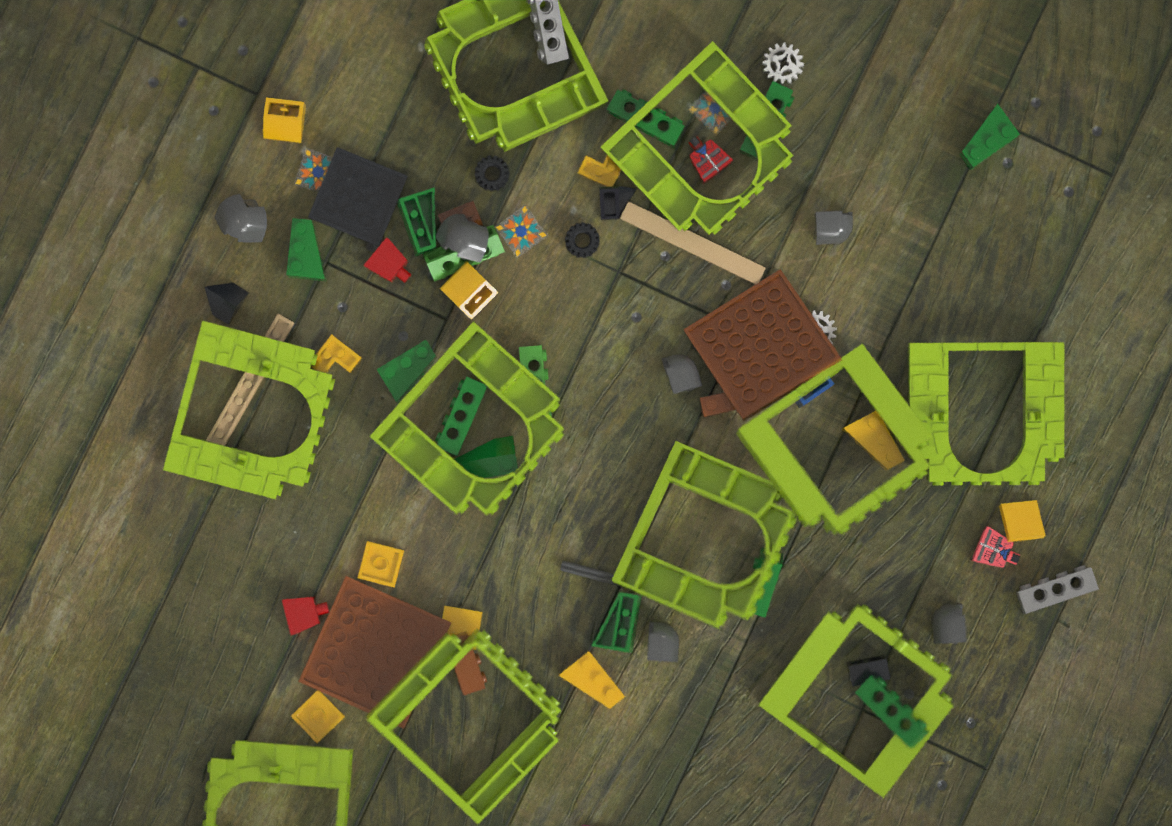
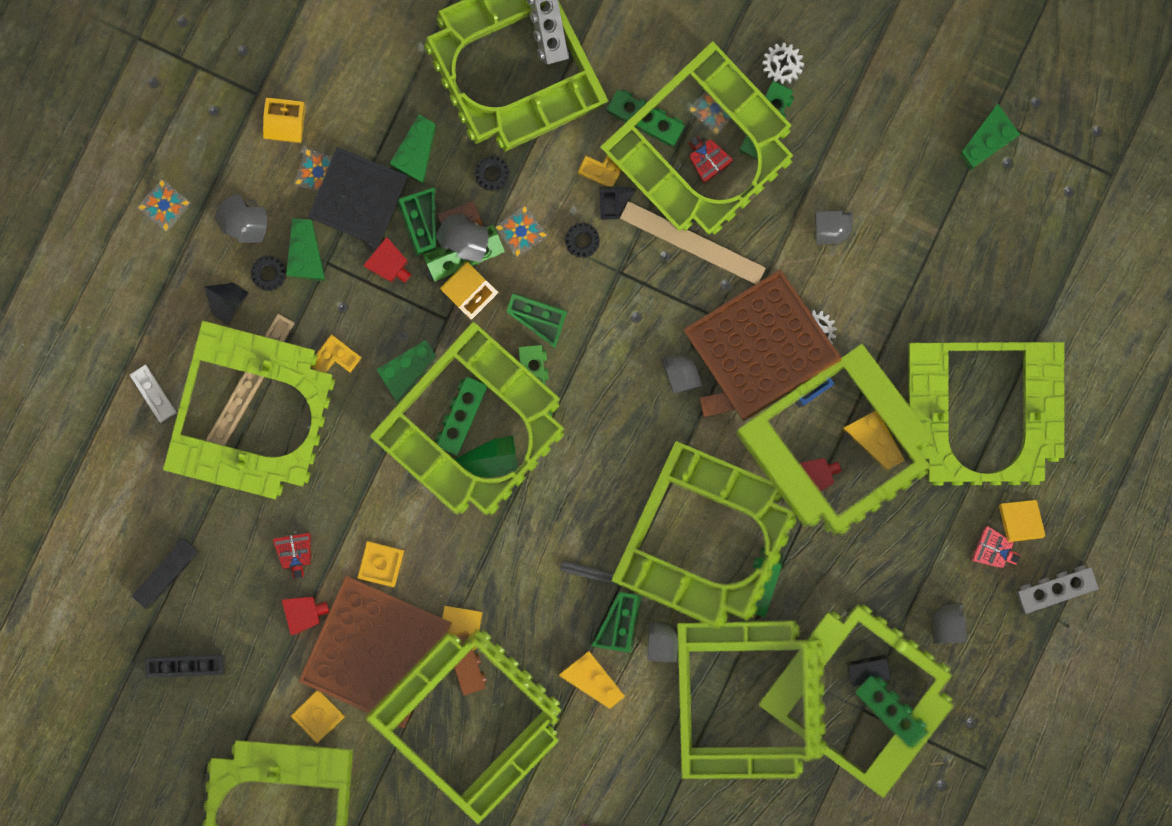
none -> white tile [130,364,177,423]
none -> black brick [131,539,200,609]
none -> tile [137,179,192,232]
none -> black brick [145,655,226,678]
none -> black tyre [251,255,286,291]
none -> torso [273,533,311,579]
none -> green wedge [390,114,437,185]
none -> green wedge [506,292,568,348]
none -> lime door [678,621,826,779]
none -> red torso [799,458,842,492]

